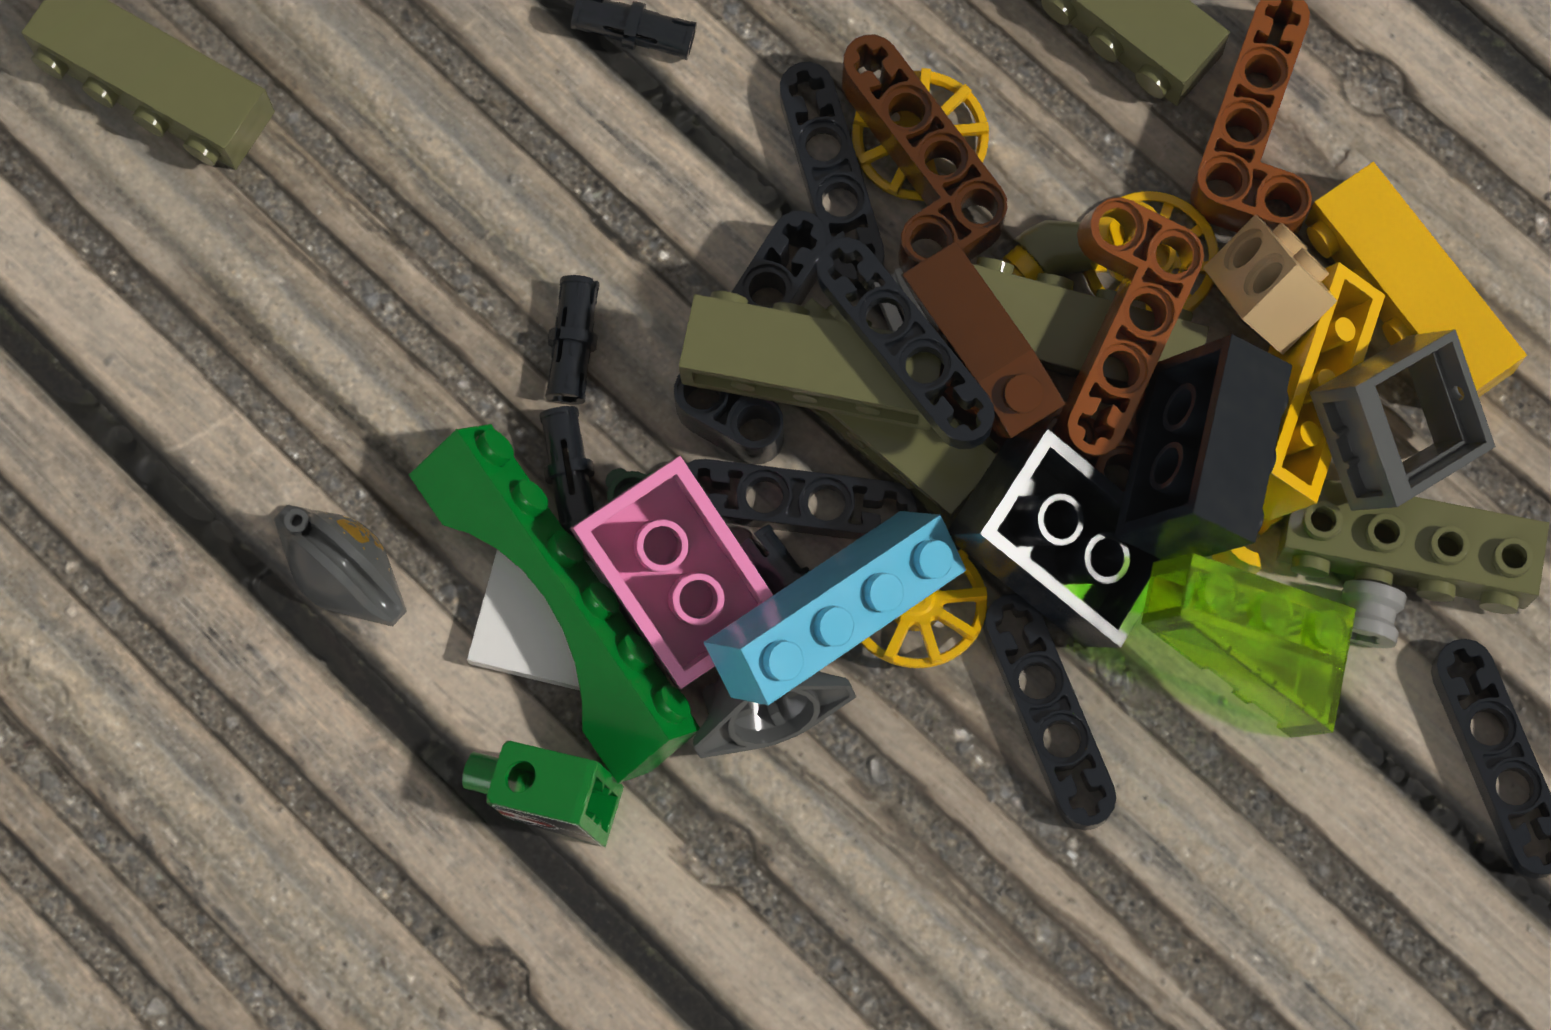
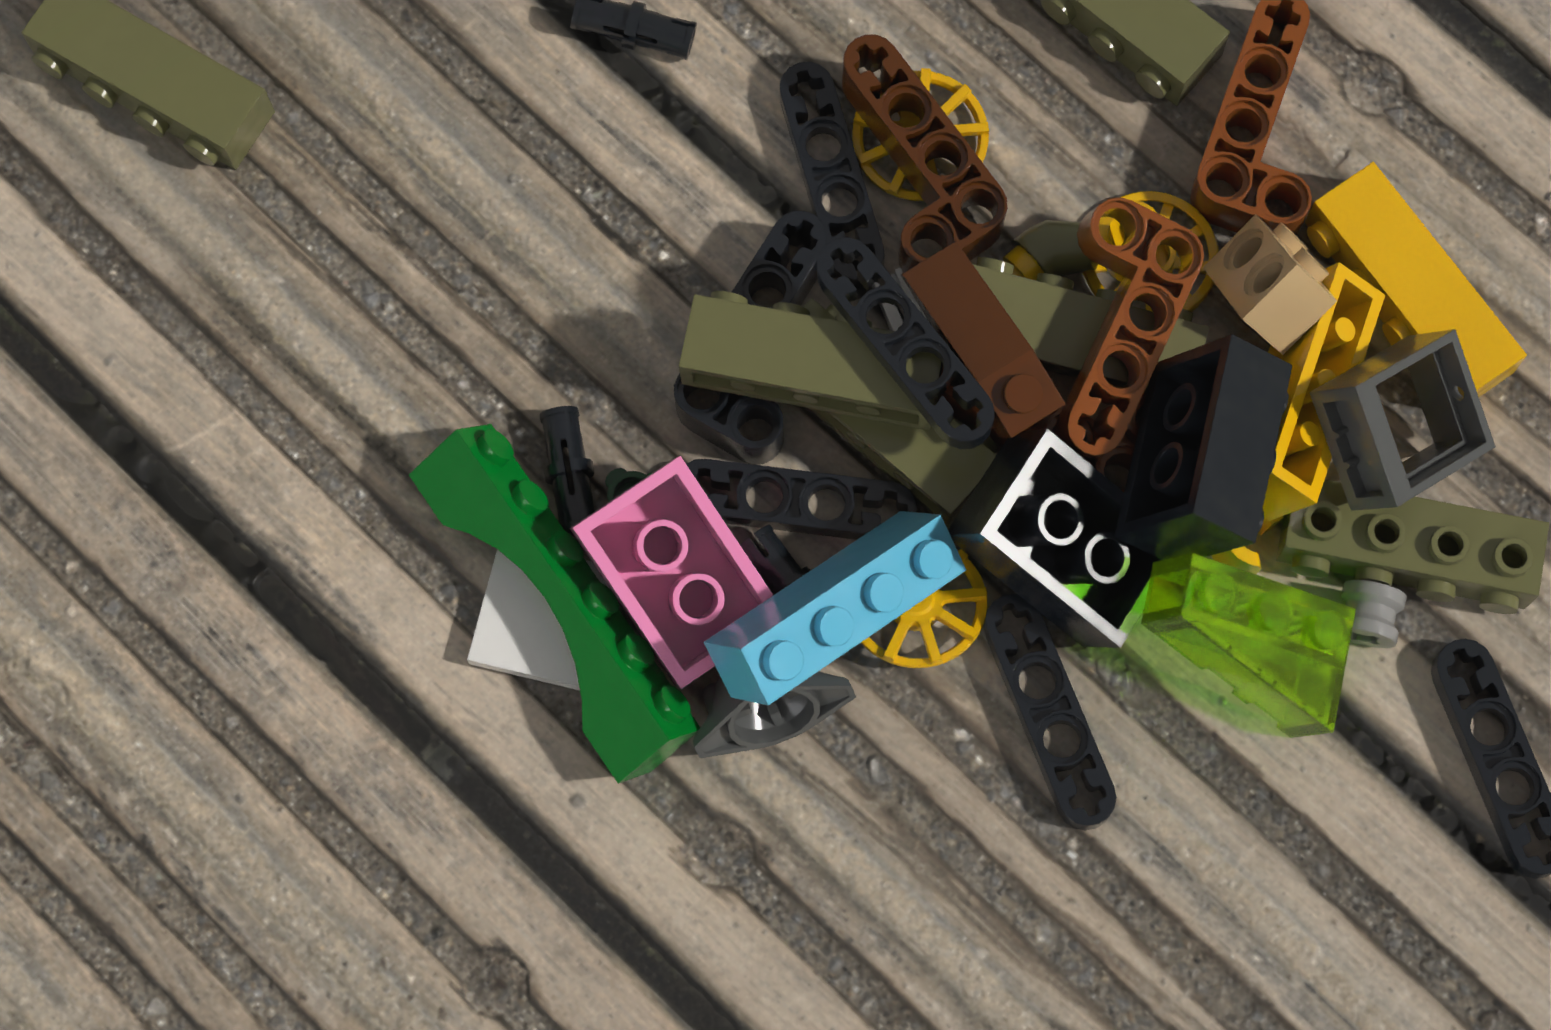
dark grey hat [274,505,407,627] -> none
green torso [462,741,624,847] -> none
black pin [545,275,600,405] -> none

